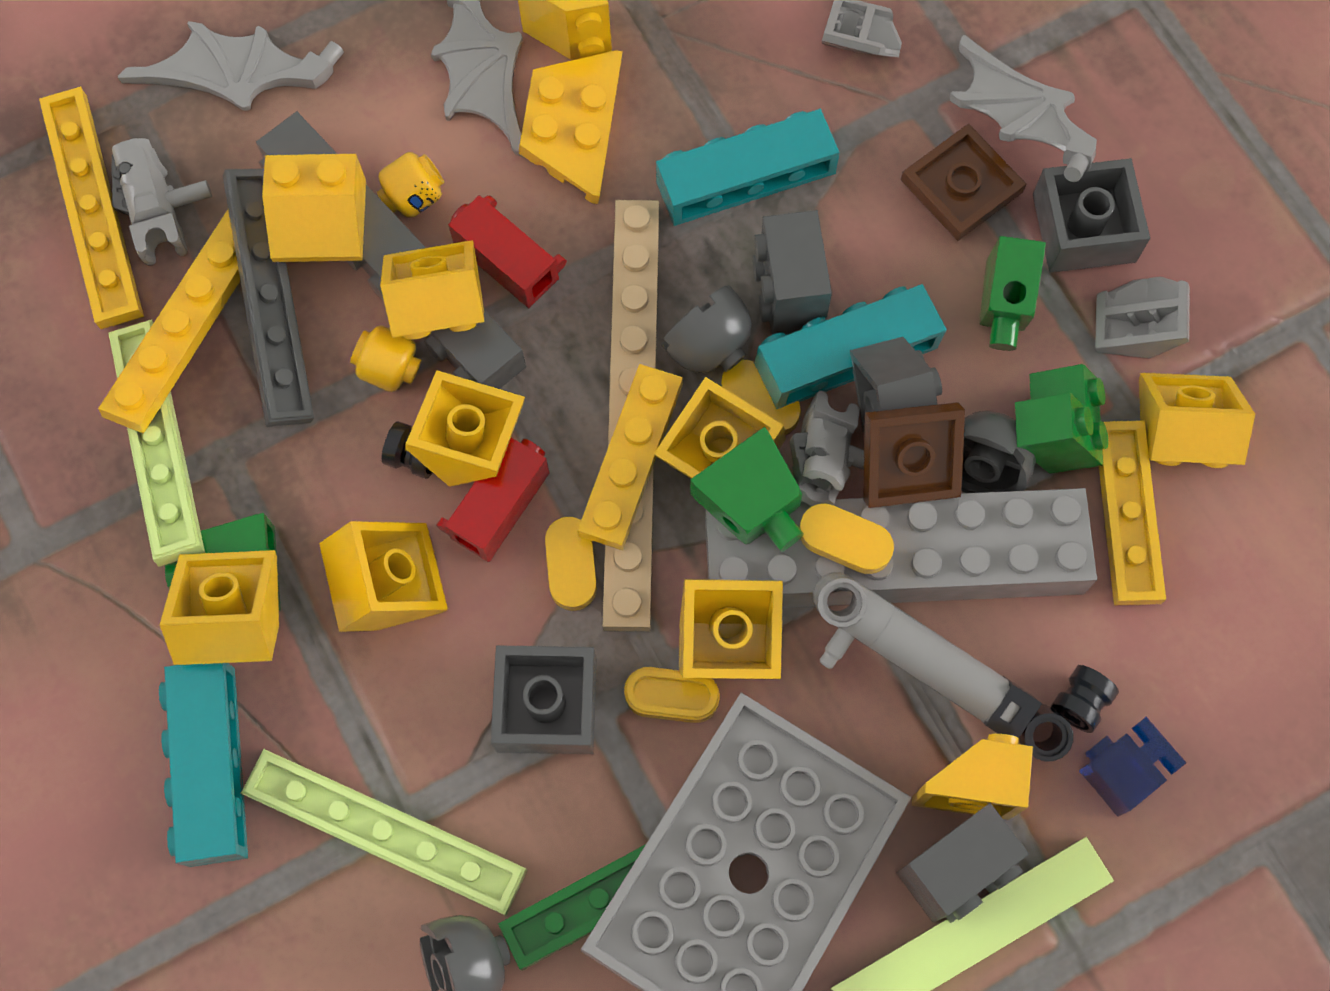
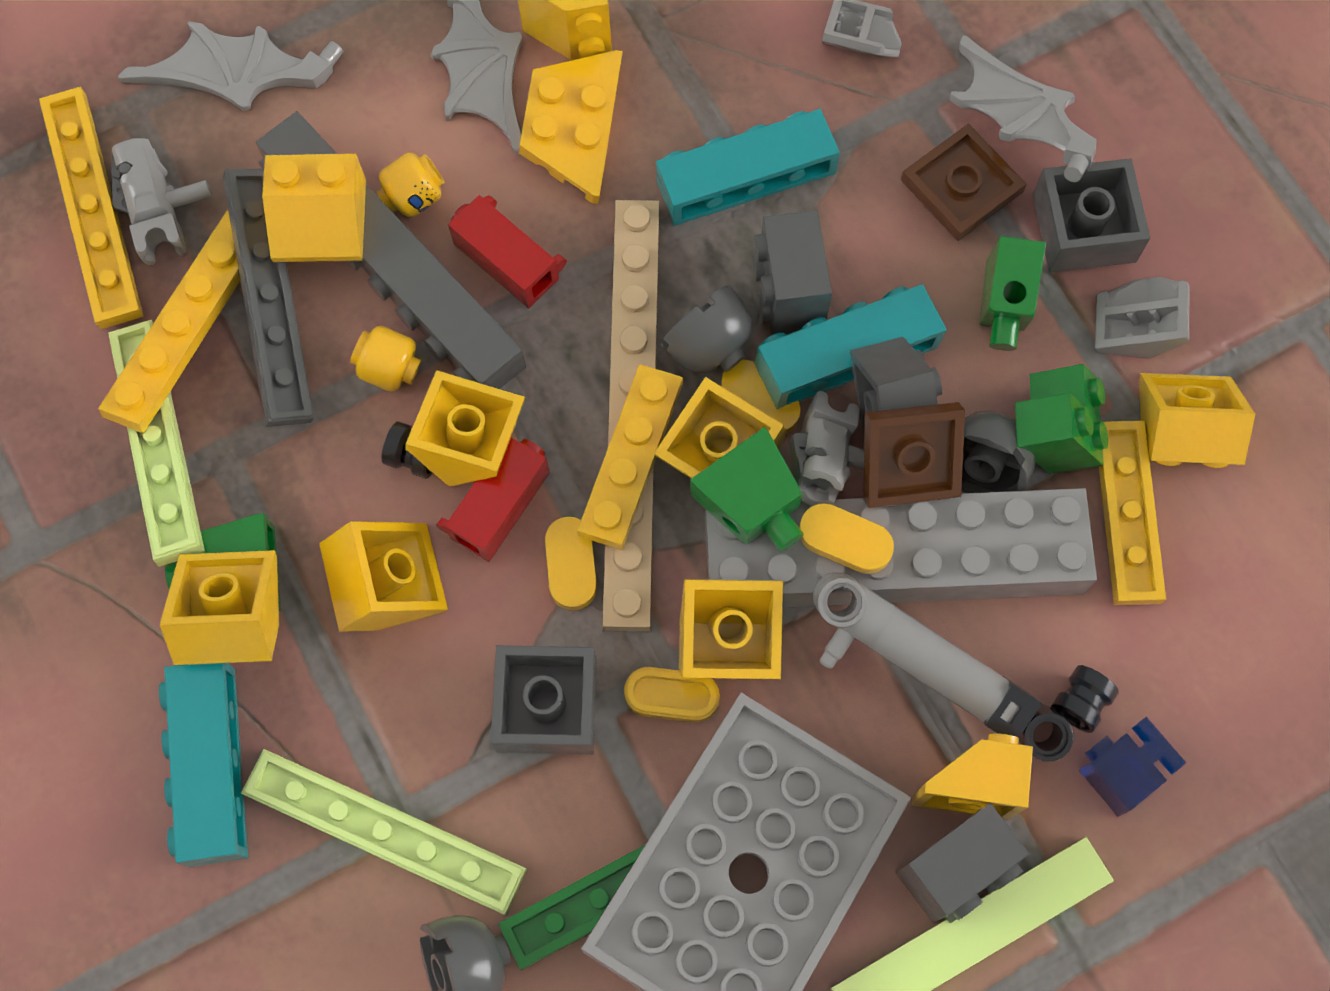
yellow slope [380,240,484,340] -> none

